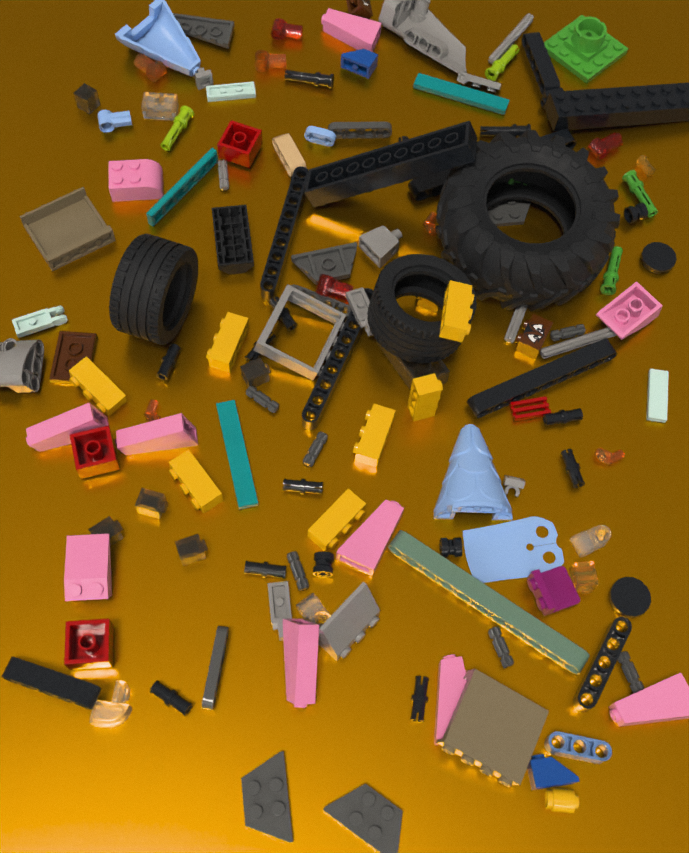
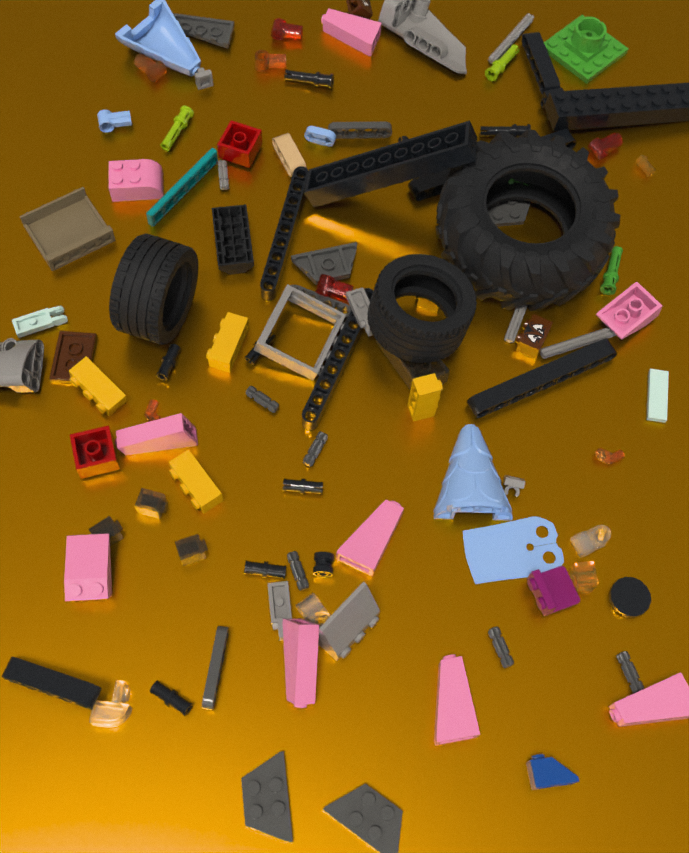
bright pink slope [26,403,109,452] -> none
red brick [64,619,114,670] -> none
clear smoke brick [73,83,101,115] -> none
clear brick [141,92,179,121] -> none
light aqua tile [206,82,256,102] -> none
teal tile [216,400,259,510] -> none
clear smoke brick [240,357,271,387] -> none
black pin [269,296,297,331] -> none
yellow brick [308,489,366,552] -> none
blue slope [341,49,378,79] -> none
yellow brick [353,403,396,468] -> none
light grey torso [359,226,402,268] -> none
sand green beam [388,530,590,675] -> none
black pin [410,676,429,722] -> none
teal tile [413,73,510,115] -> none
clear orange arm [423,212,437,235] -> none
dark tan panel [436,669,549,787] -> none
yellow brick [439,280,474,342] -> none
black wheel [439,537,462,558] -> none
light grey hinge [457,71,502,92] -> none
red tile [509,396,552,422] -> none
black pin [543,408,583,426] -> none
medium blue beam [544,731,612,764] -> none
yellow brick [545,788,579,813] -> none
dark grey axle [550,324,586,341] -> none
black pin [560,449,585,488] -> none
black beam [573,617,632,713] -> none
bright green pin [622,170,658,218] -> none
black wheel [624,202,648,224] -> none
black tile [640,242,677,274] -> none

